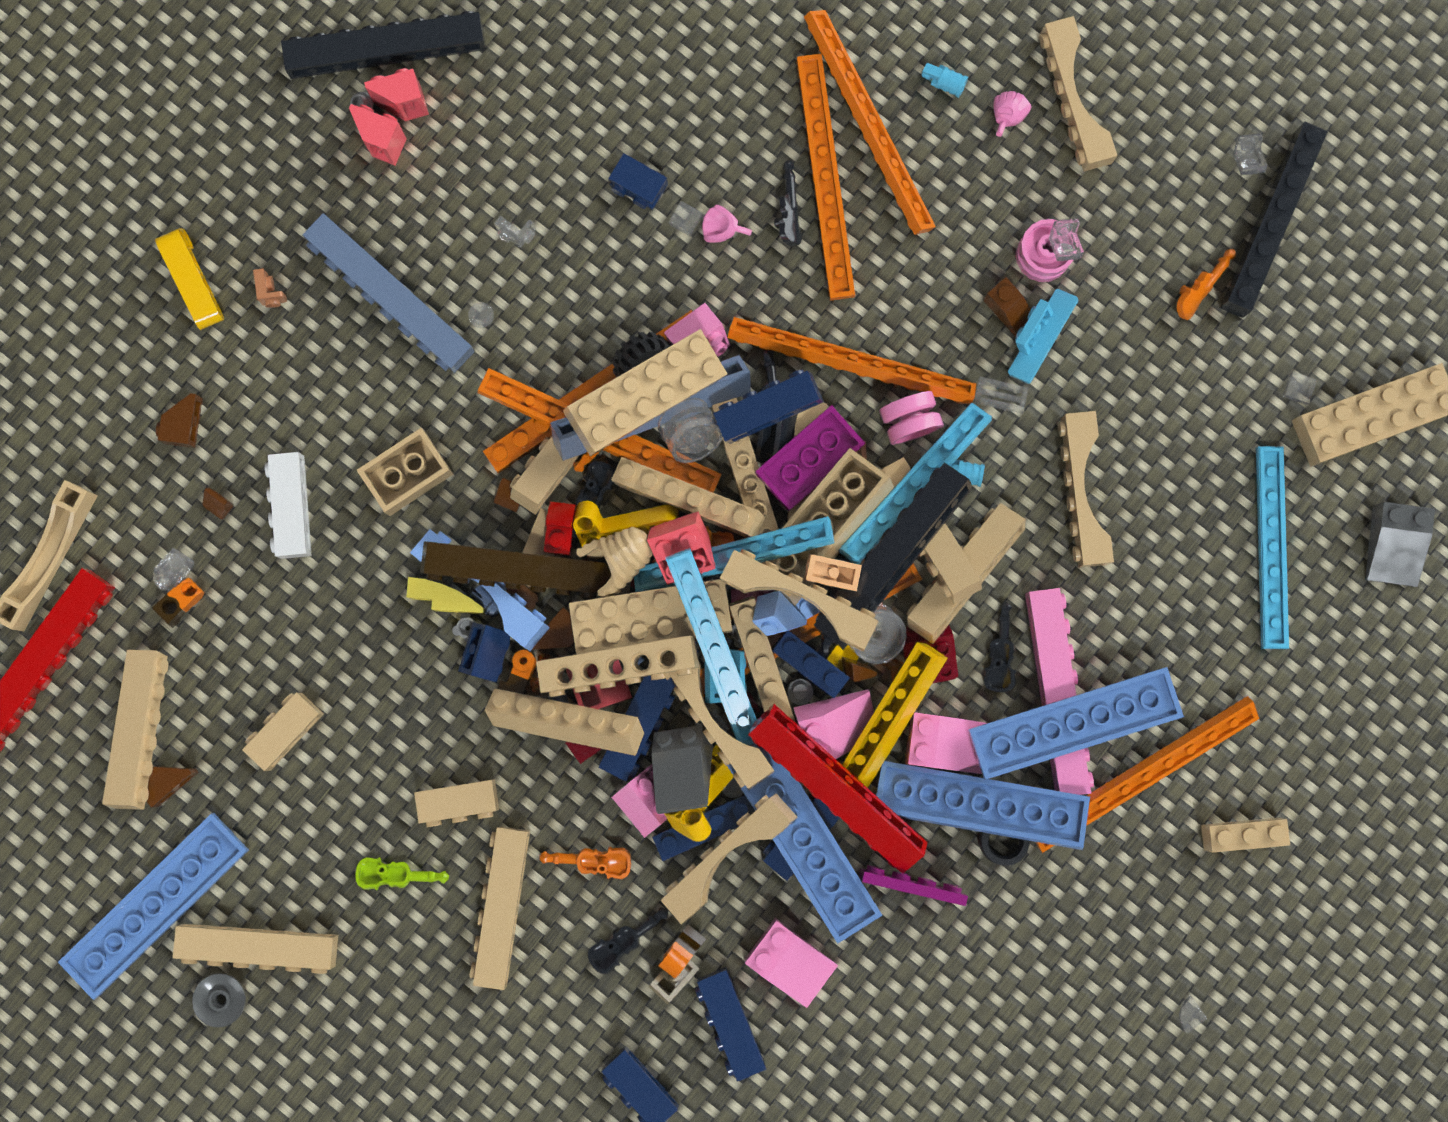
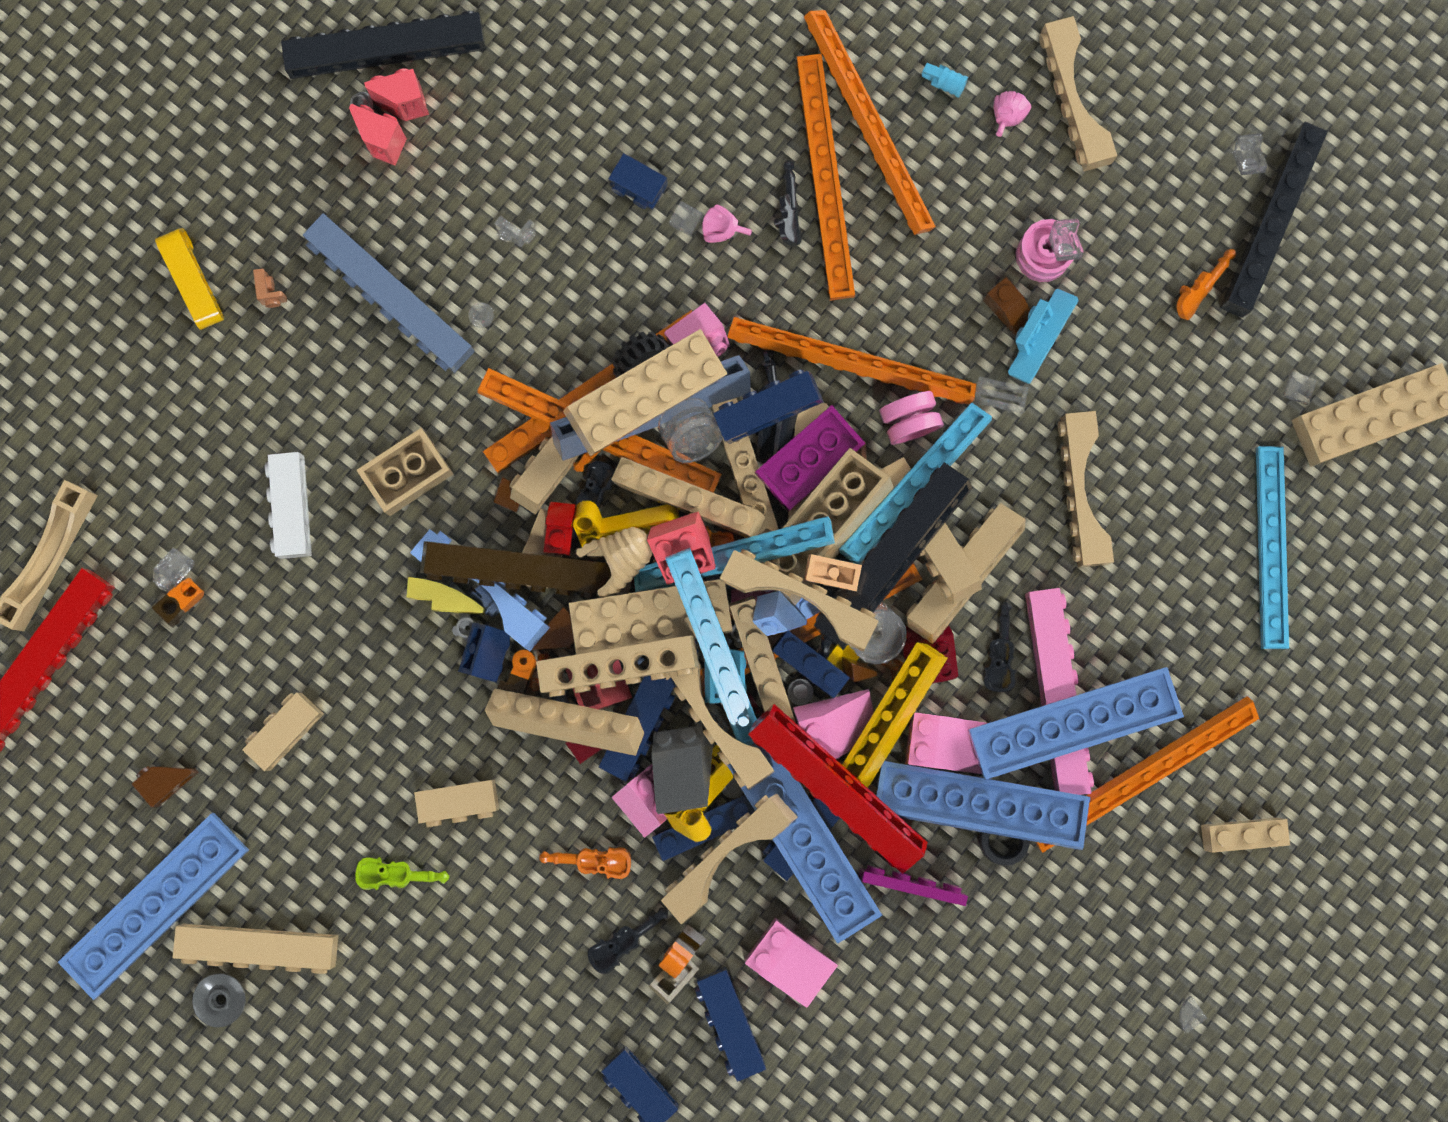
tan brick [102,650,168,810] -> none
reddish brown slope [156,393,203,448] -> none
reddish brown slope [203,488,233,520] -> none
tan brick [470,826,530,990] -> none
nougat arm [504,583,538,609] -> none
medium azure hinge [951,460,985,487] -> none
slope [1365,502,1435,587] -> none

